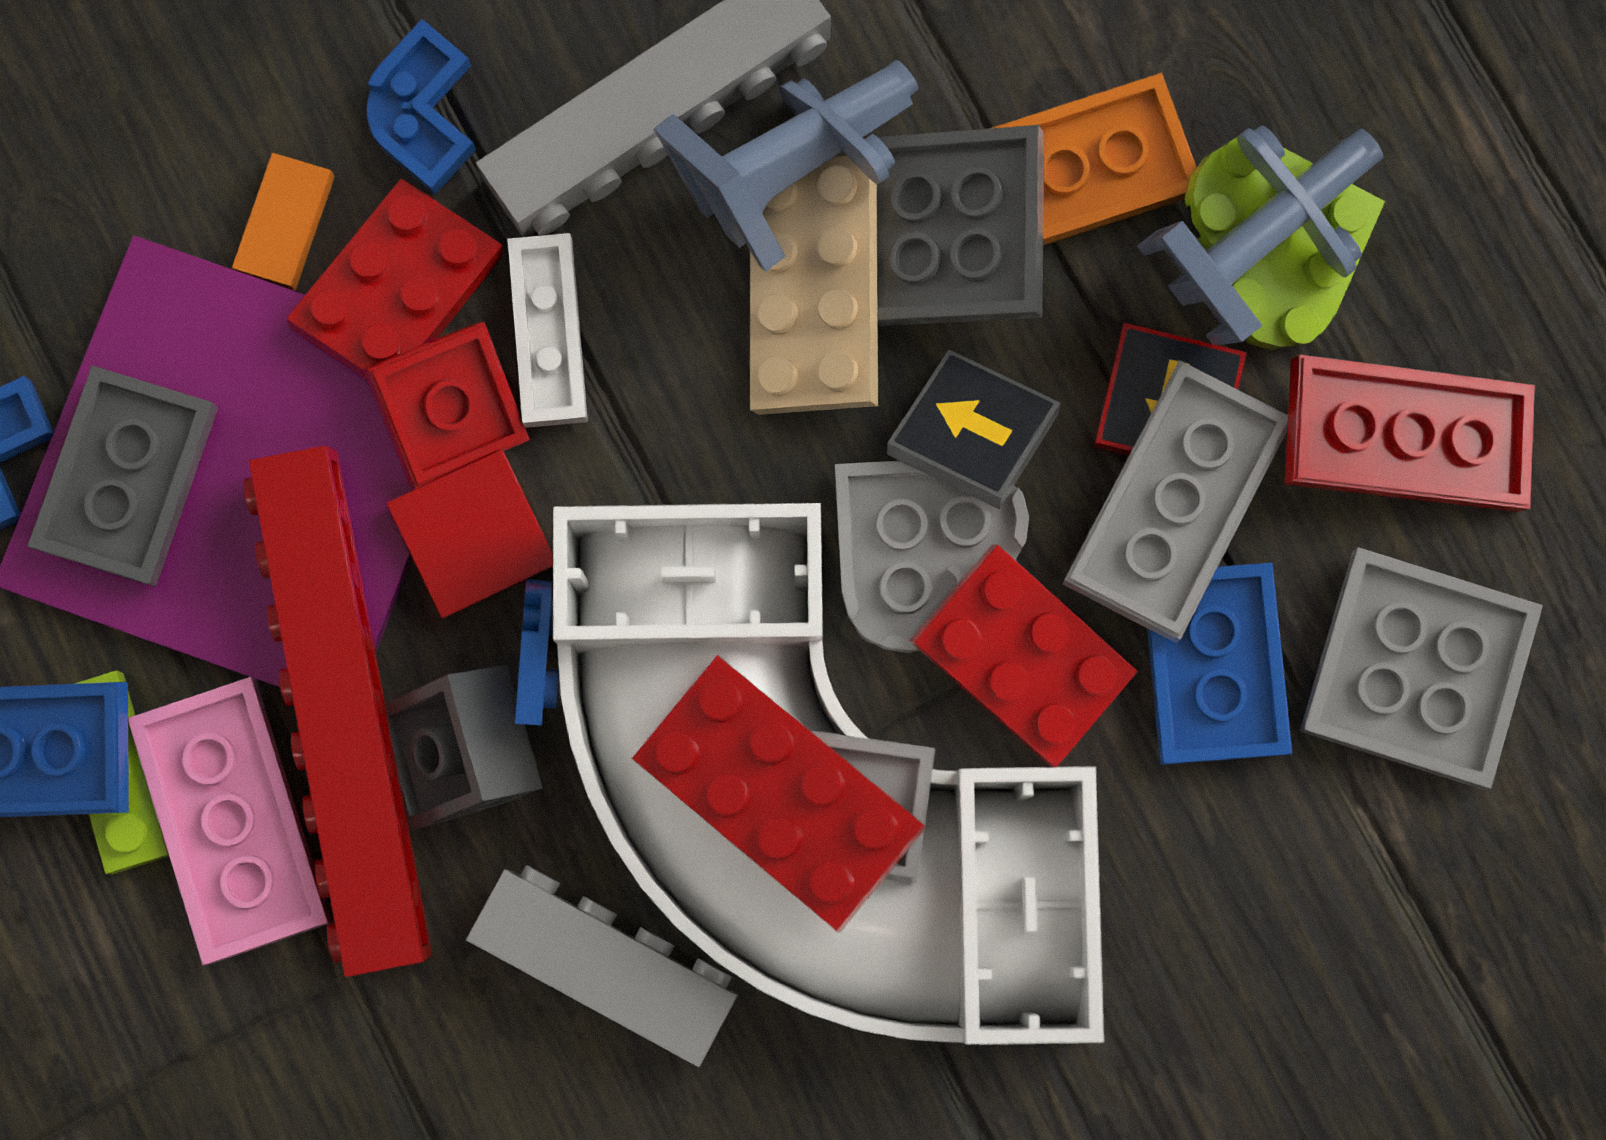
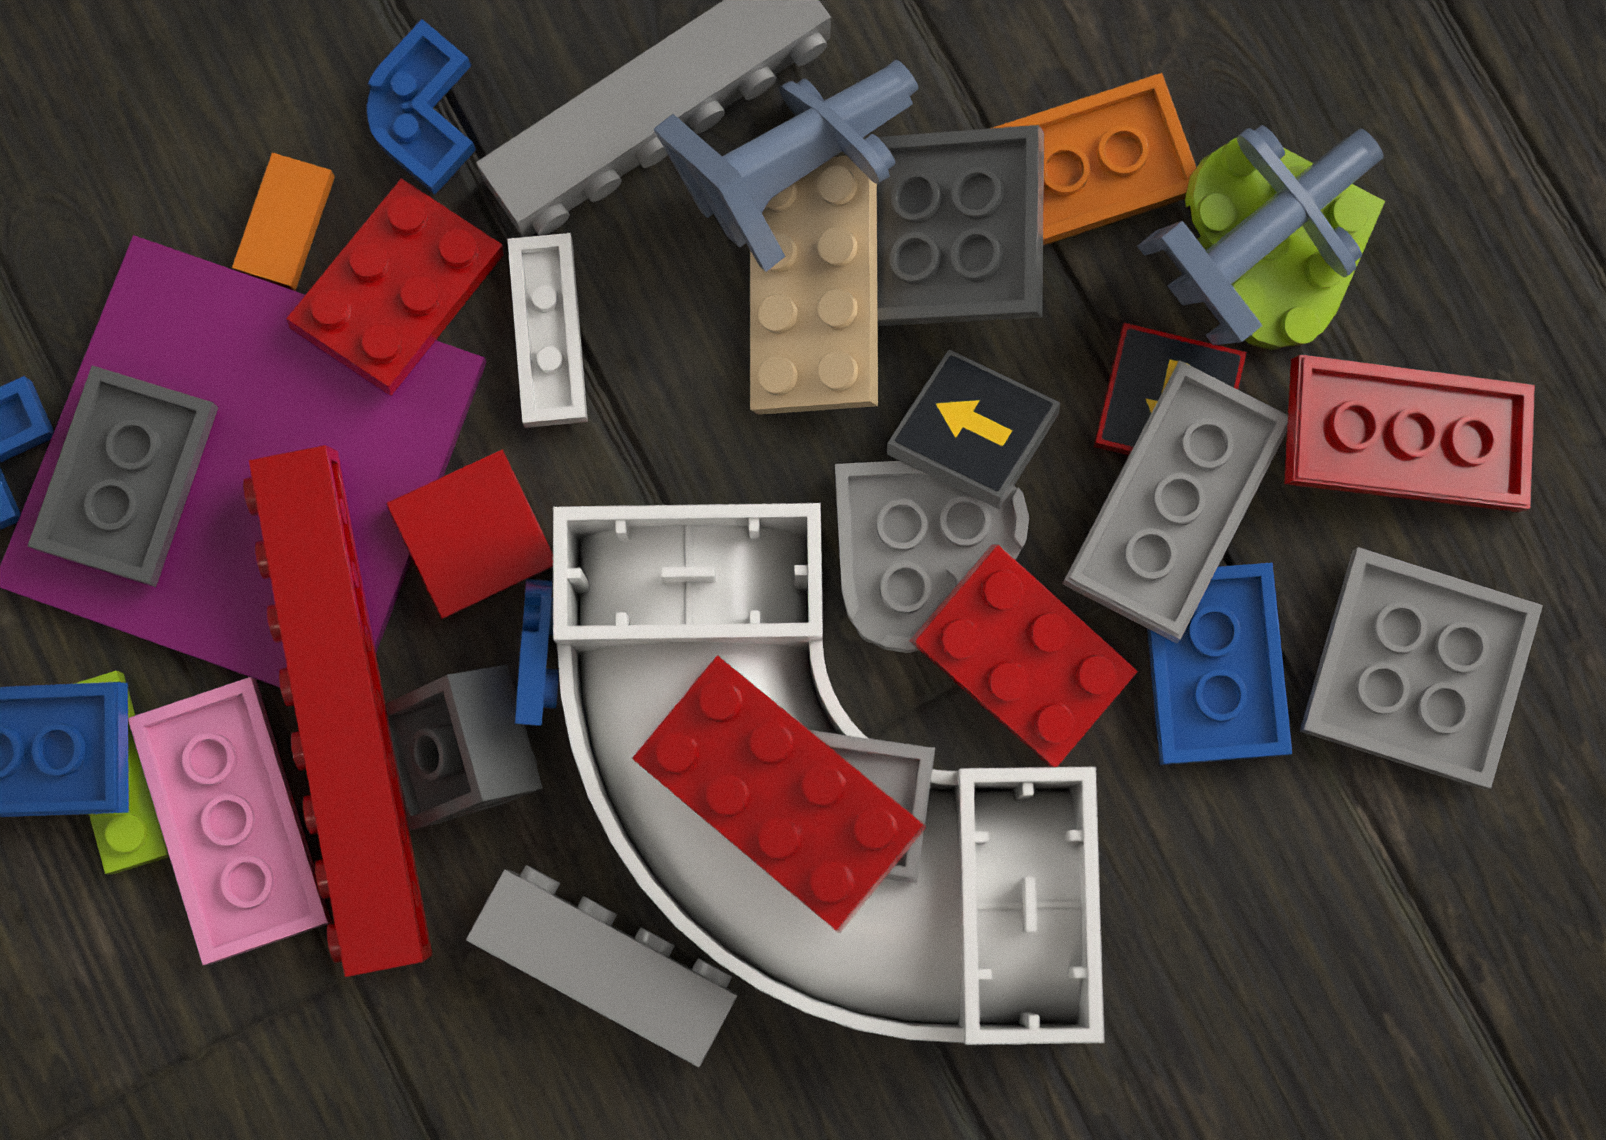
red tile [363,322,530,489] -> none

